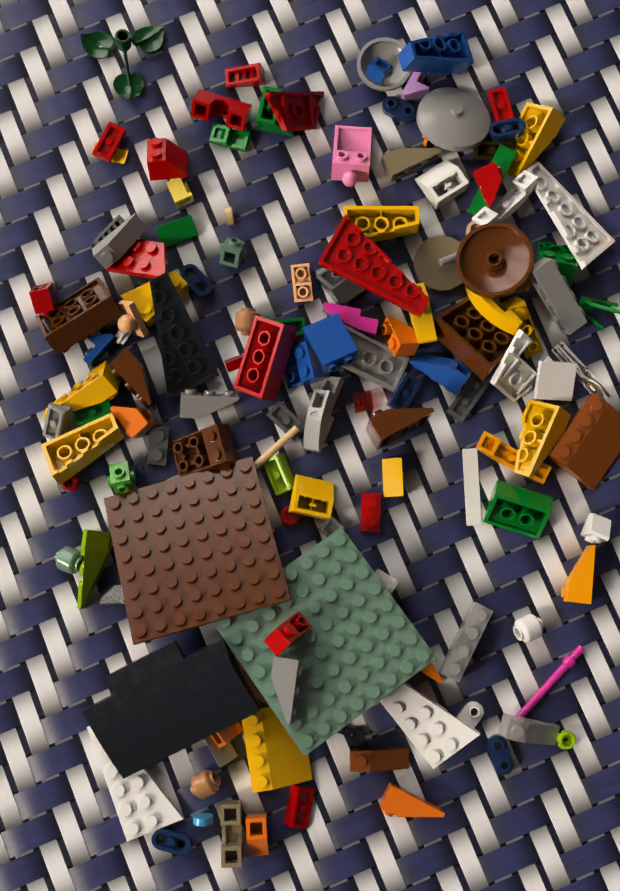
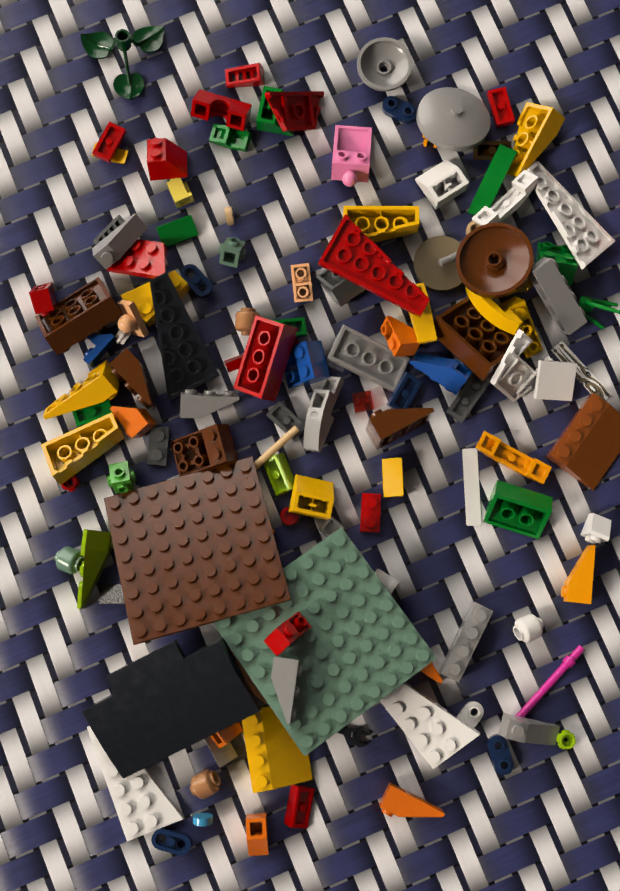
light grey slope [42,402,72,440] -> none
dark tan arch [220,800,243,868] -> none
blue panel [303,313,358,373] -> none
dark pink slope [323,302,379,339] -> none
dark orange slope [349,748,409,772] -> none
blue slope [365,56,393,84] -> none
dark tan slope [381,148,442,182] -> none
blue wedge [398,30,474,75] -> none
lavender slope [401,72,430,102] -> none
red slope [473,162,503,208] -> none
dark blue plate [488,118,526,141] -> none
yellow wedge [514,399,571,478] -> none

